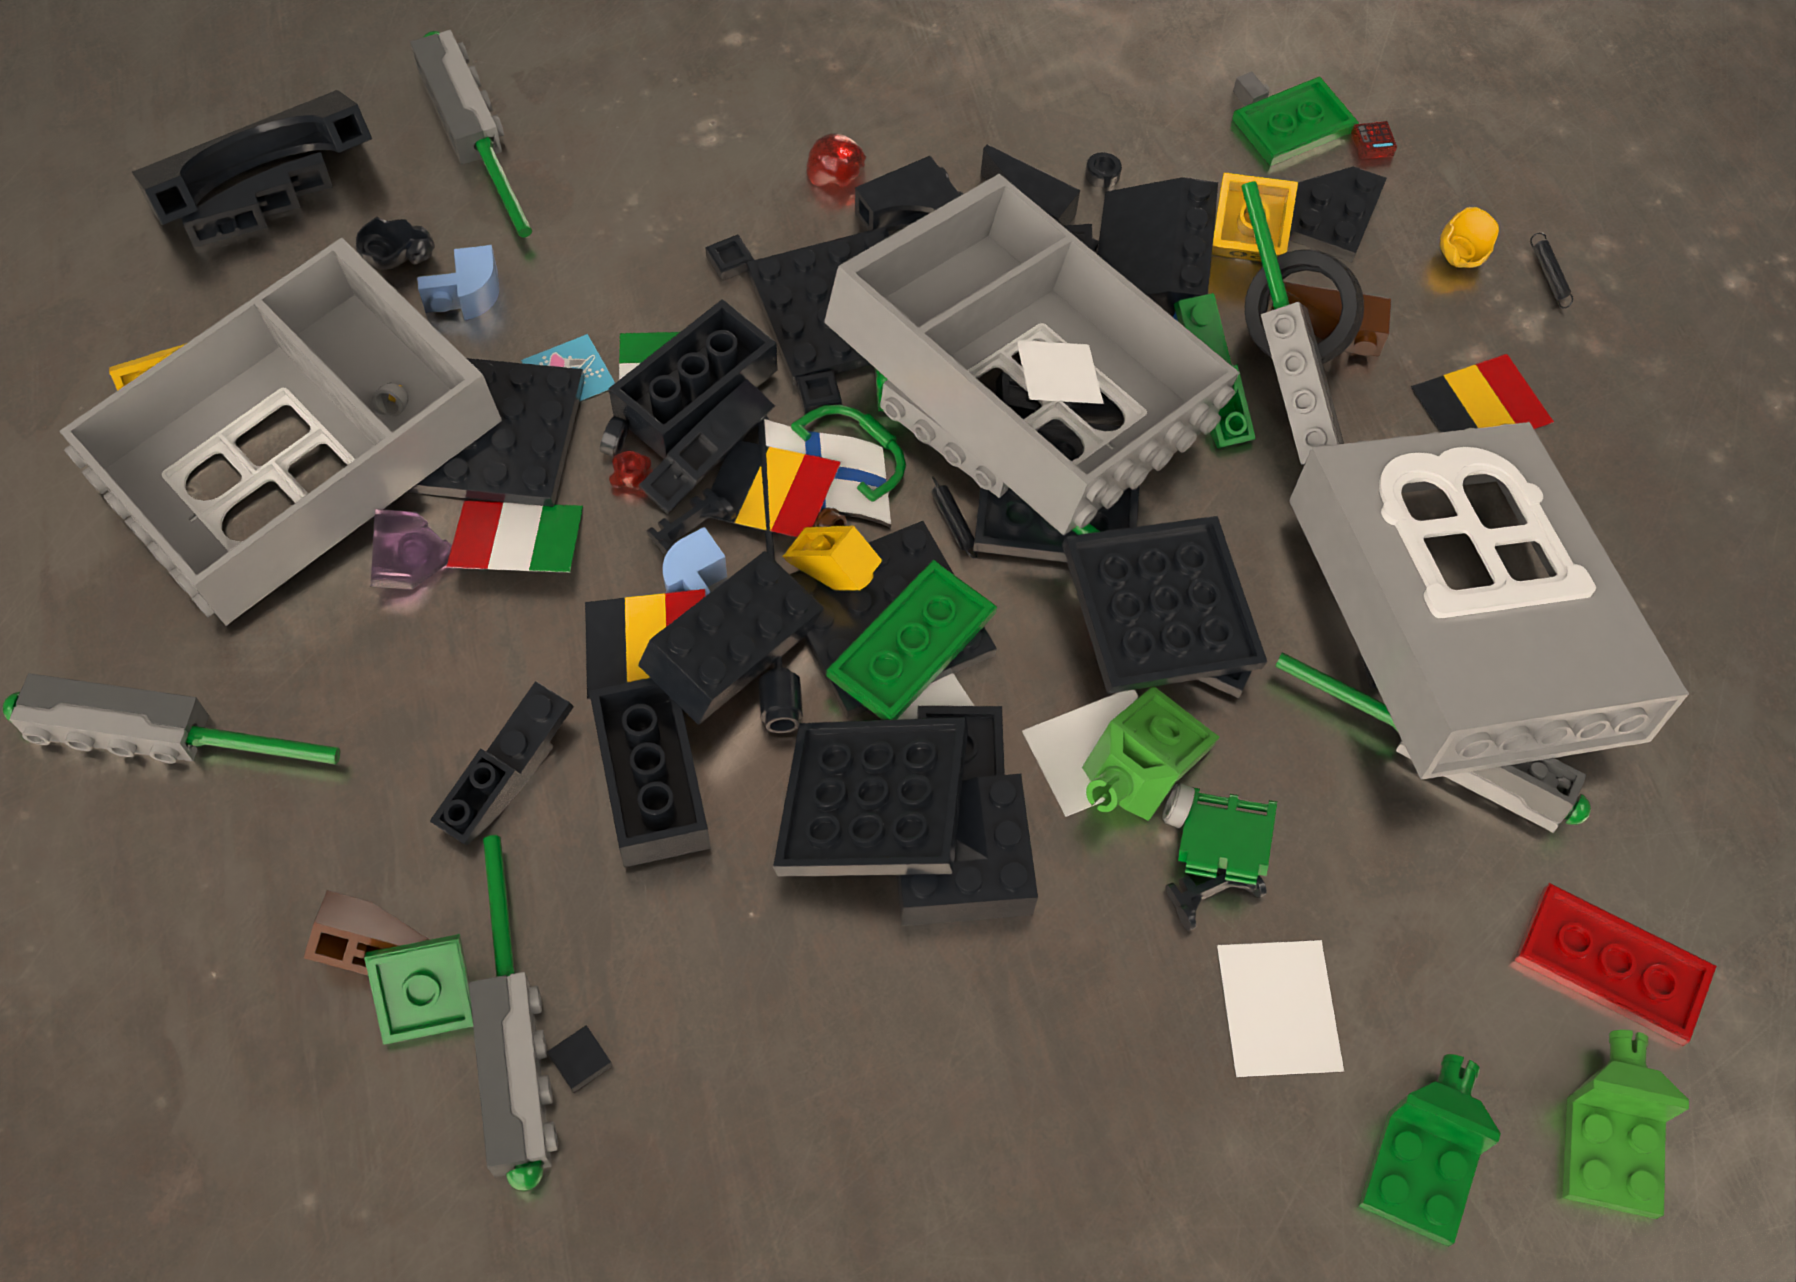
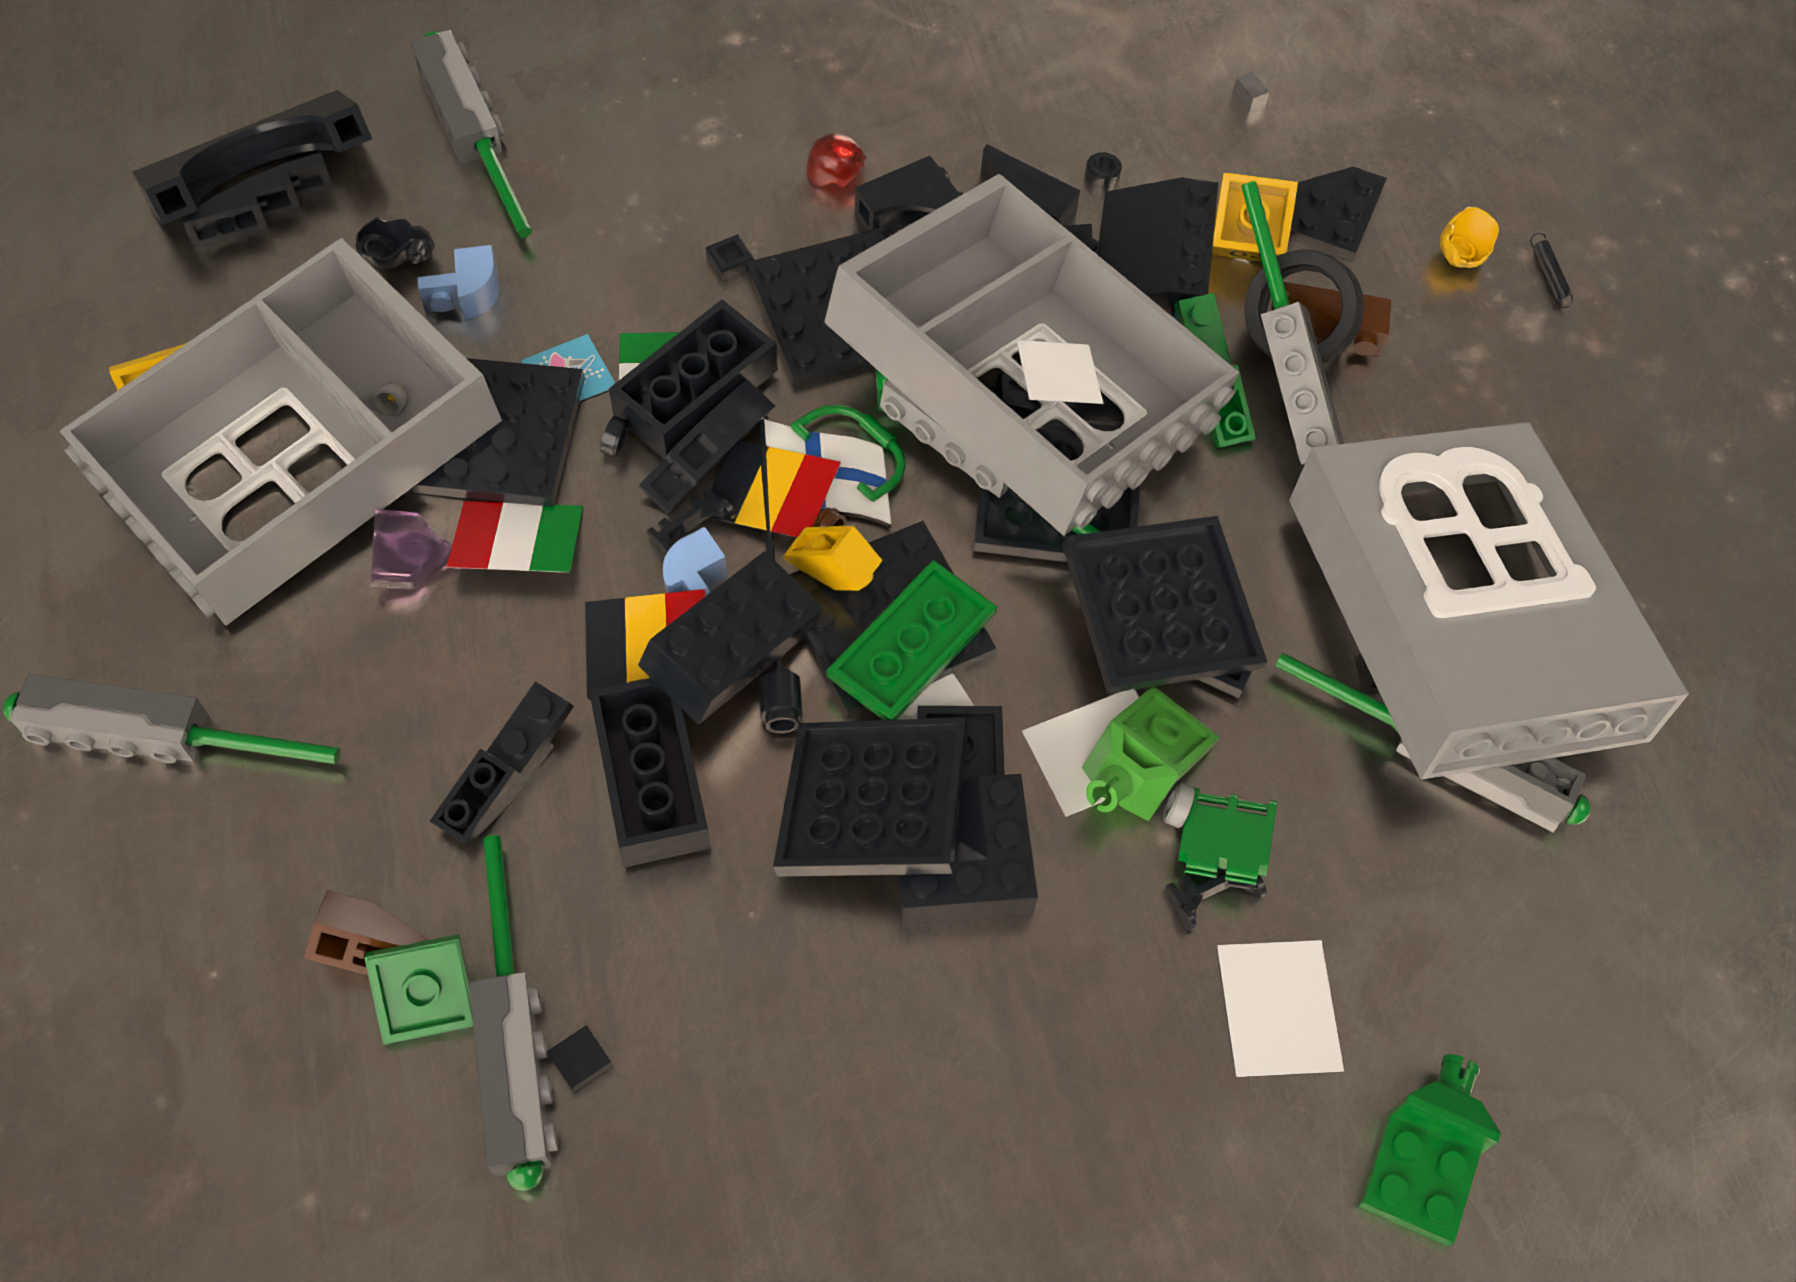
clear red plate [609,451,651,490] -> none
black tile [796,370,842,415] -> none
black piece [932,476,977,559] -> none
green tile [1232,76,1359,167] -> none
clear red tile [1351,121,1397,159] -> none
sticker [1411,354,1554,433] -> none
red tile [1515,883,1717,1046] -> none
bright green plate [1562,1030,1689,1219] -> none

